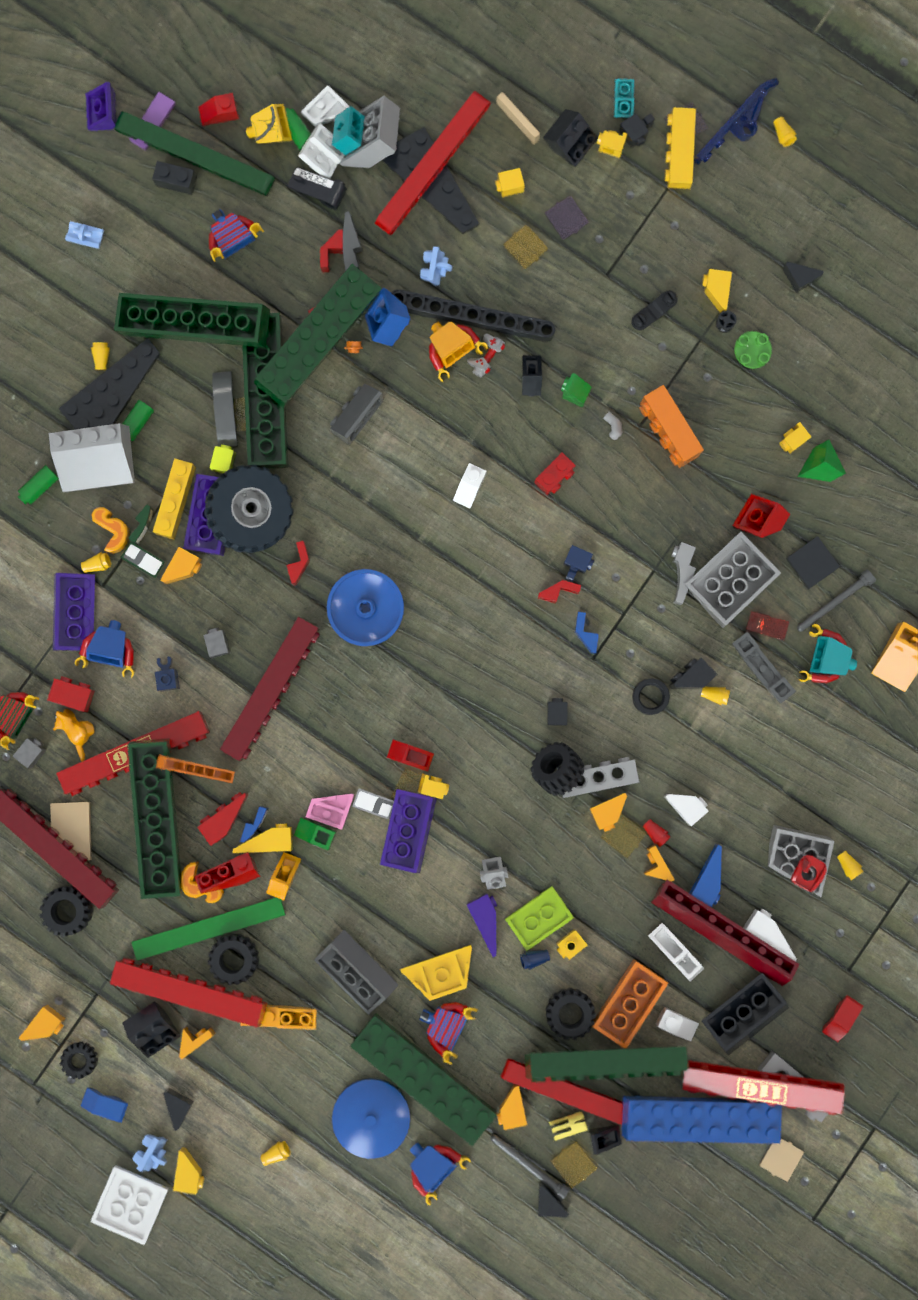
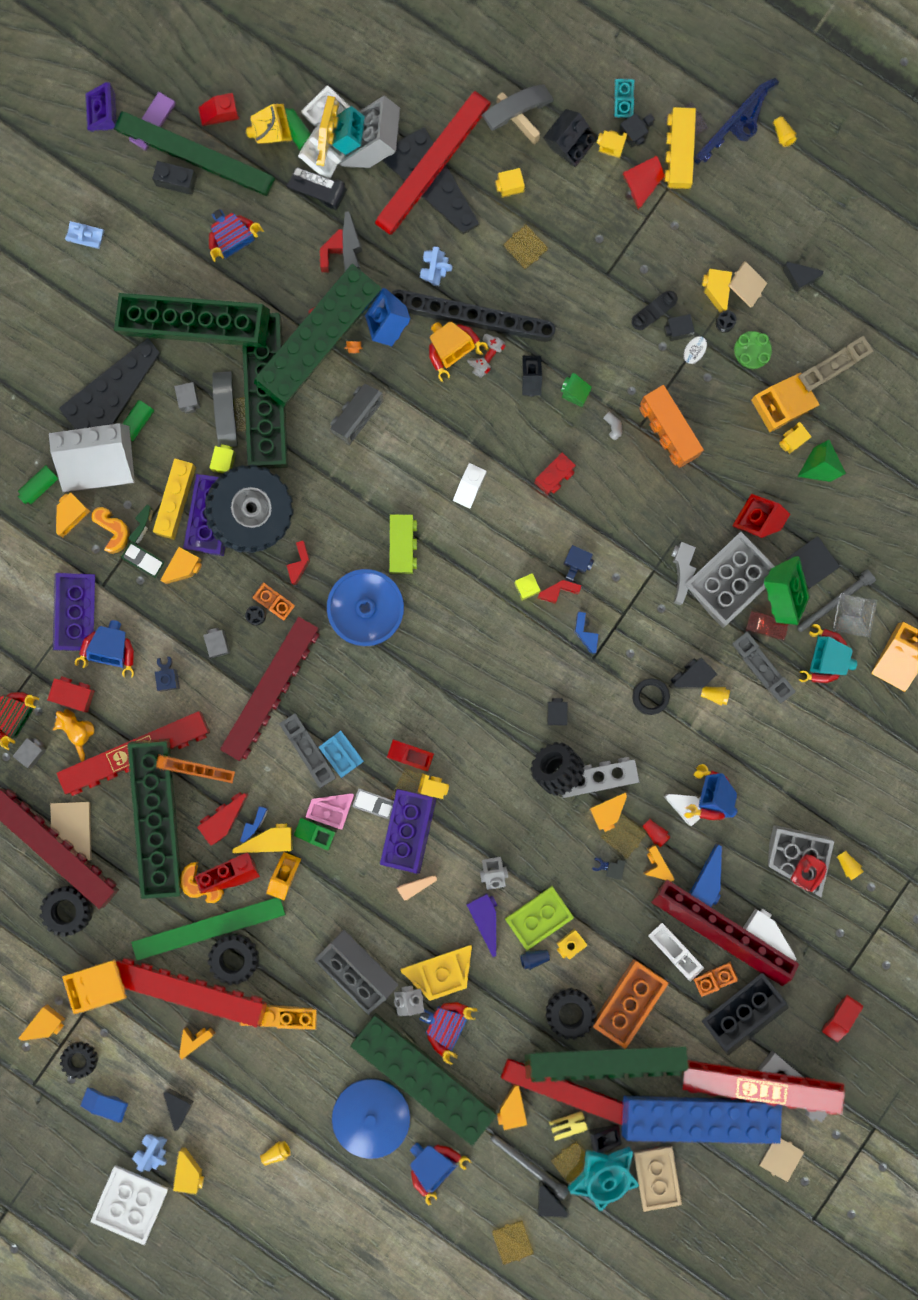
yellow cone [81,552,111,573] -> none
yellow cone [91,342,110,370] -> none
black slope [122,1001,180,1058] -> none
clear purple piece [545,196,589,240] -> none
white slope [655,1006,699,1041] -> none
none -> light orange slope [56,493,90,538]
none -> light orange slope [62,960,126,1014]
none -> flat silver brick [174,382,200,414]
none -> black wheel [245,606,266,626]
none -> orange slope [252,582,295,621]
none -> dark grey slope [279,713,336,788]
none -> yellow wing [316,96,339,166]
none -> dark azure plate [319,731,364,778]
none -> lime brick [390,515,417,574]
none -> light grey brick [394,986,424,1016]
none -> light nougat slope [397,875,437,901]
none -> dark grey slope [482,85,554,131]
none -> clear yellow piece [492,1220,534,1265]
none -> neon yellow brick [514,573,540,600]
none -> teal plate [568,1147,639,1211]
none -> pearl dark grey piece [592,857,626,880]
none -> red slope [623,156,664,209]
none -> tan tile [633,1145,682,1211]
none -> black brick [664,314,695,342]
none -> white sticker [684,337,707,364]
none -> blue torso [684,764,738,820]
none -> orange slope [693,962,739,997]
none -> tan piece [728,261,767,307]
none -> light orange slope [751,372,820,433]
none -> green slope [764,556,810,625]
none -> dark tan slope [798,336,874,392]
none -> clear slope [833,594,878,637]

